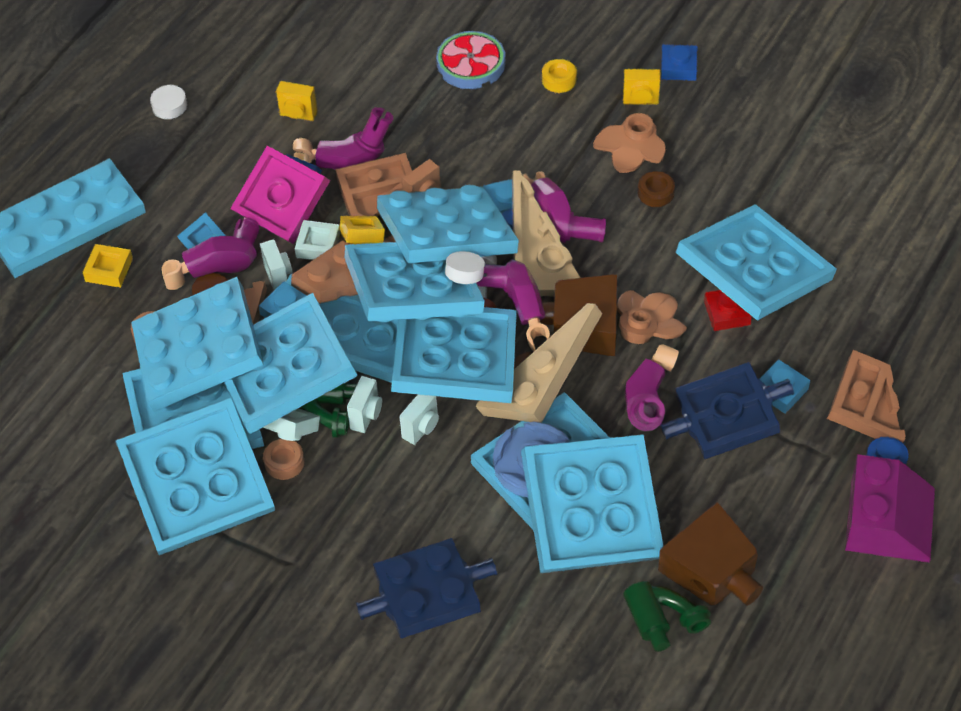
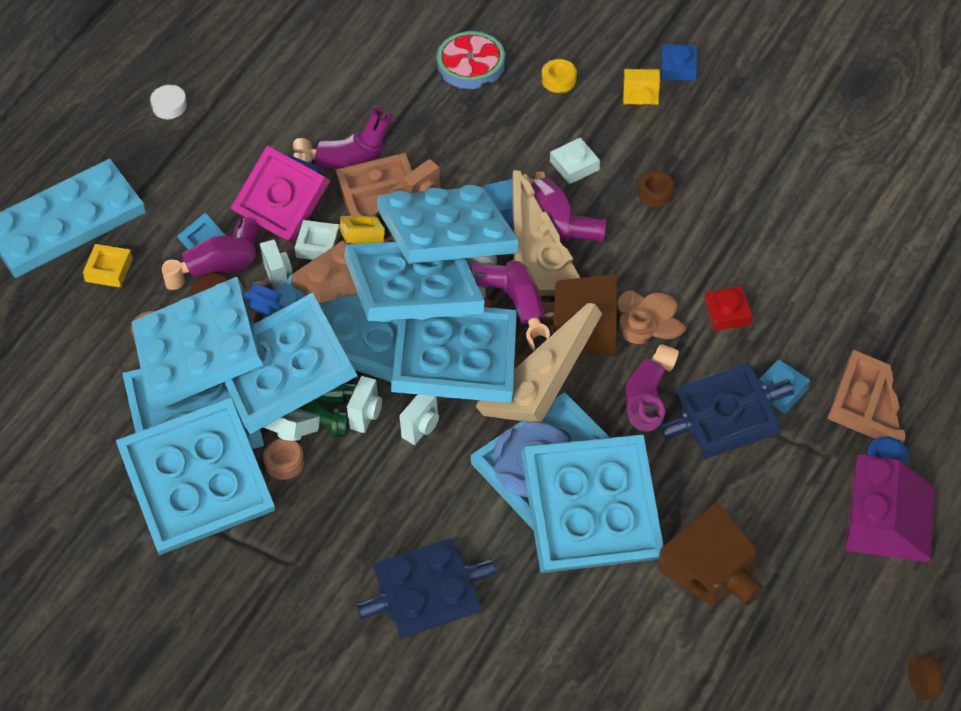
yellow plate [276,81,317,121] -> none
white tile [445,251,485,284] -> none
nougat plate [594,113,666,173] -> none
dark green plant [623,581,711,652] -> none
medium azure plate [676,204,837,321] -> none
none -> blue plate [243,284,282,316]
none -> light aqua plate [550,138,600,184]
none -> reddish brown tile [908,654,943,700]

